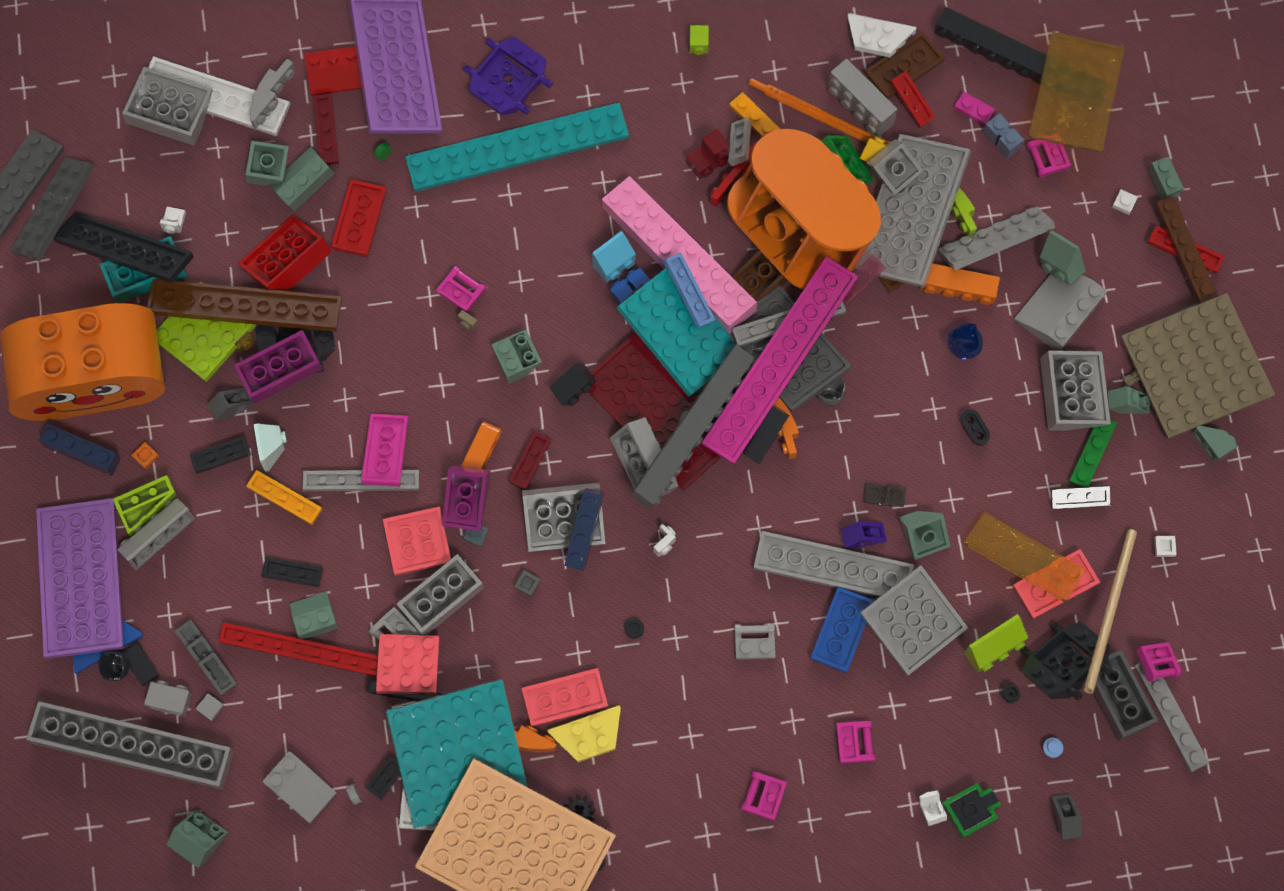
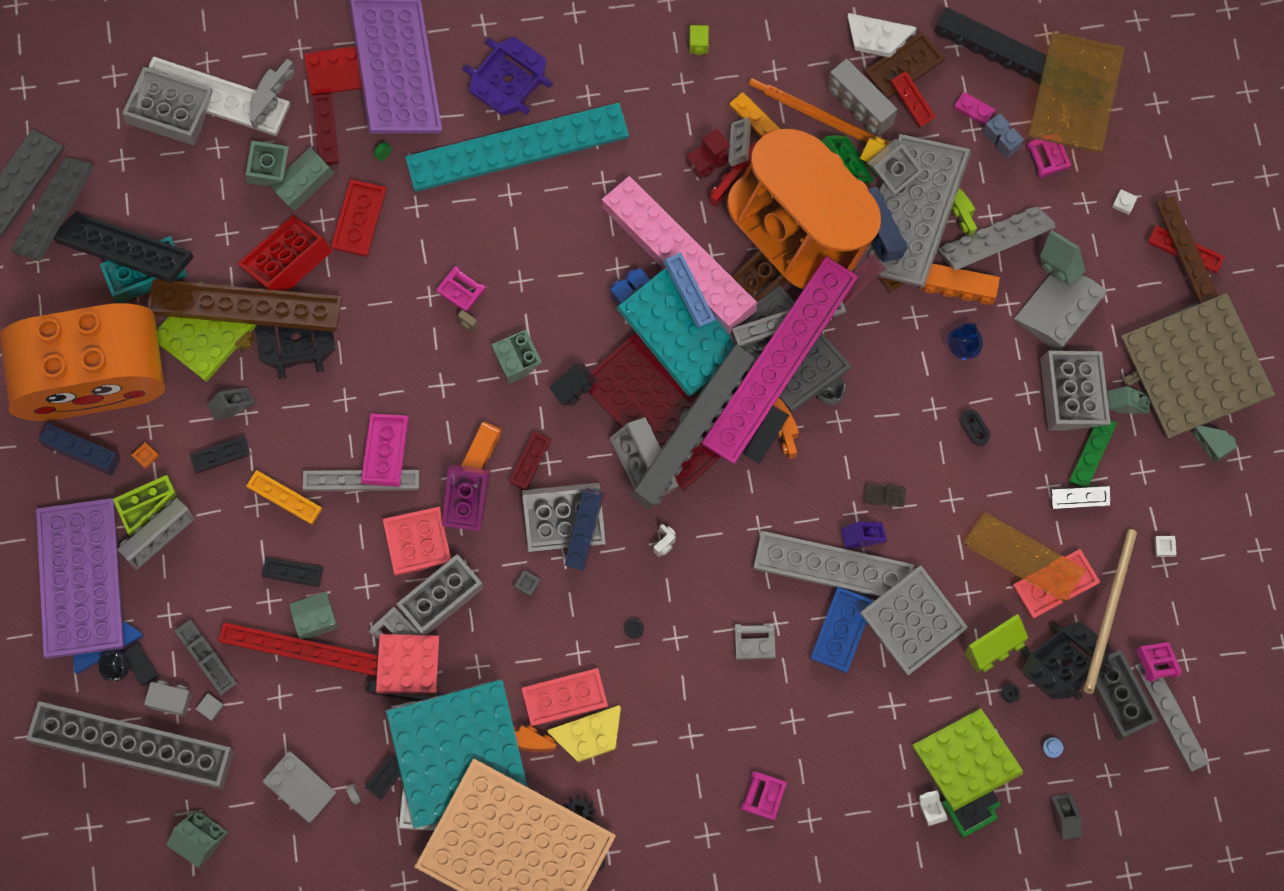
white bracket [160,207,186,234] -> none
magenta brick [234,330,323,404] -> none
light aqua slope [254,424,287,472] -> none
clear light blue plate [463,526,489,547] -> none
medium azure slope [592,231,636,283] -> none
dark pink plate [836,721,876,764] -> none
sand green slope [899,511,951,560] -> none
sand green brick [1147,156,1184,200] -> none
none -> dark blue brick [868,187,908,263]
none -> lime plate [913,709,1023,811]

